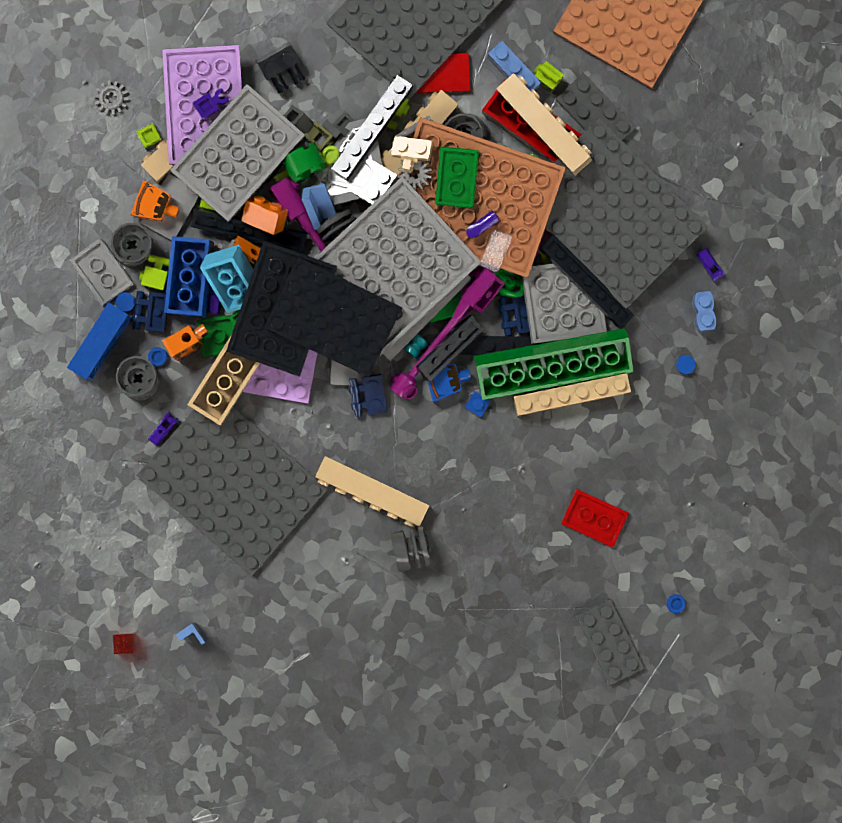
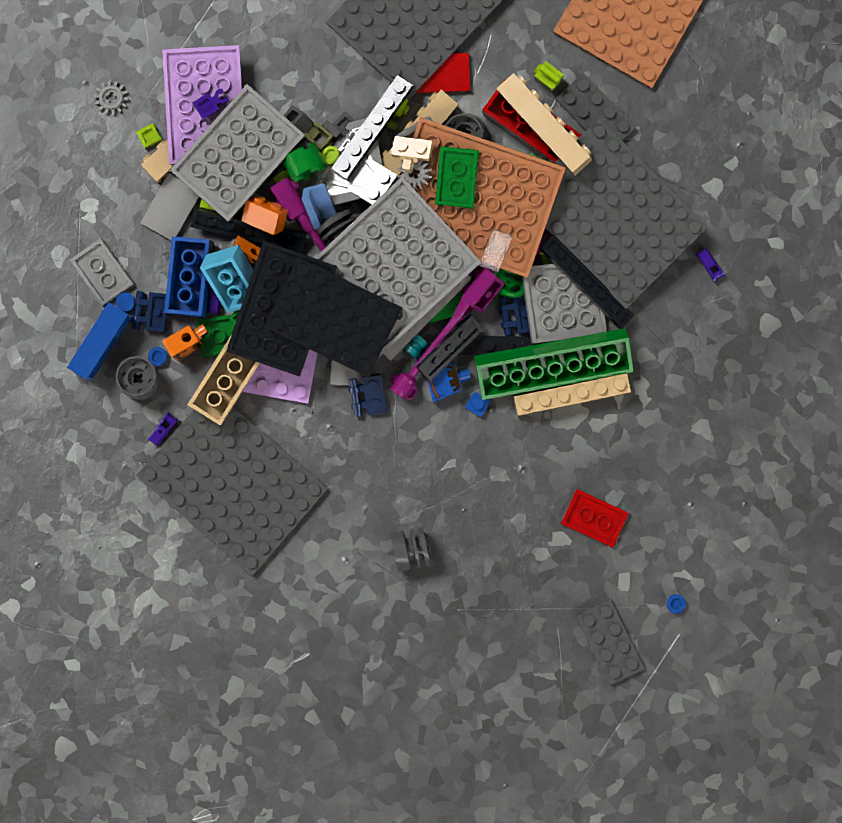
dark grey wheel [111,223,152,267] -> none
clear red brick [113,633,136,654] -> none
orange torso [131,180,180,222] -> none
lime brick [139,254,170,292] -> none
medium blue panel [176,622,208,645] -> none
black brick [255,42,305,94] -> none
tan brick [315,456,429,528] -> none
dark purple bar [466,210,501,238] -> none
medium blue brick [487,41,541,91] -> none
blue tile [676,355,696,375] -> none
medium blue brick [692,291,716,333] -> none

